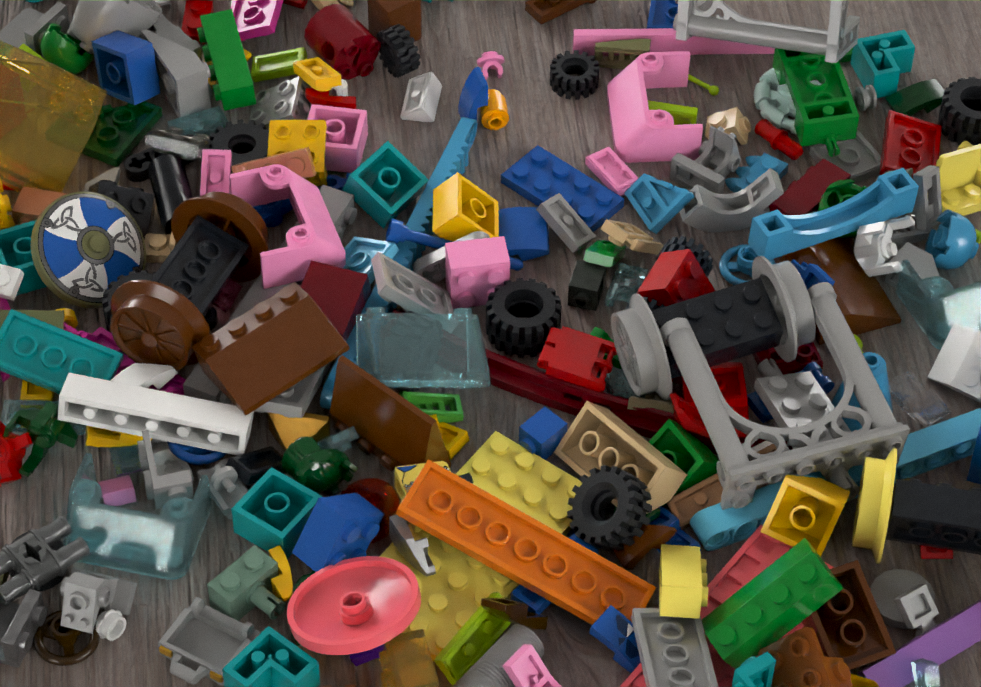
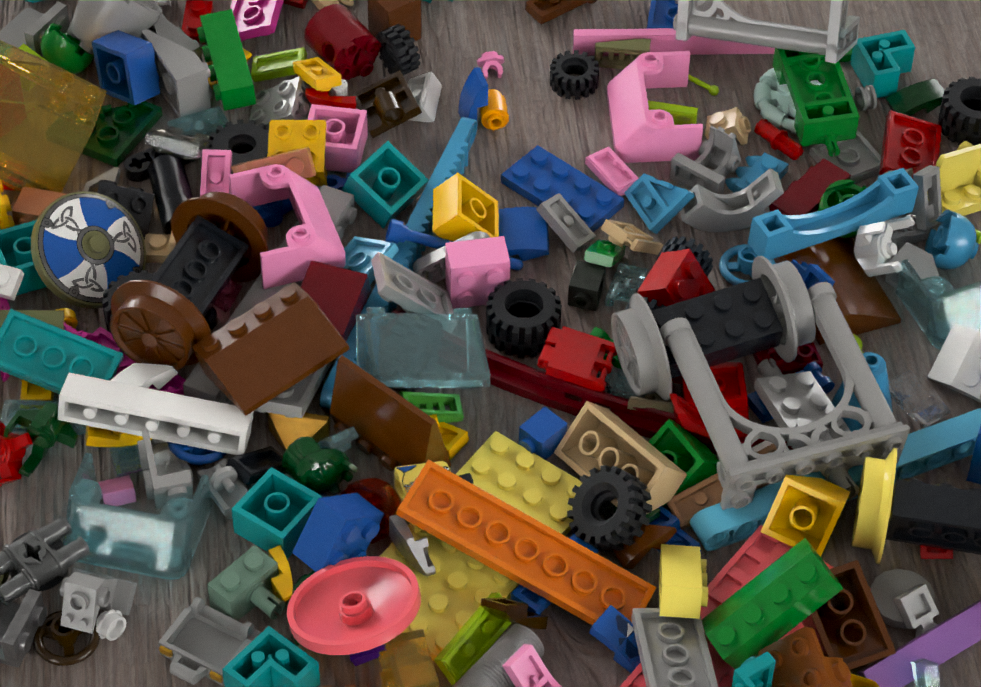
none -> dark brown plate [351,70,422,138]

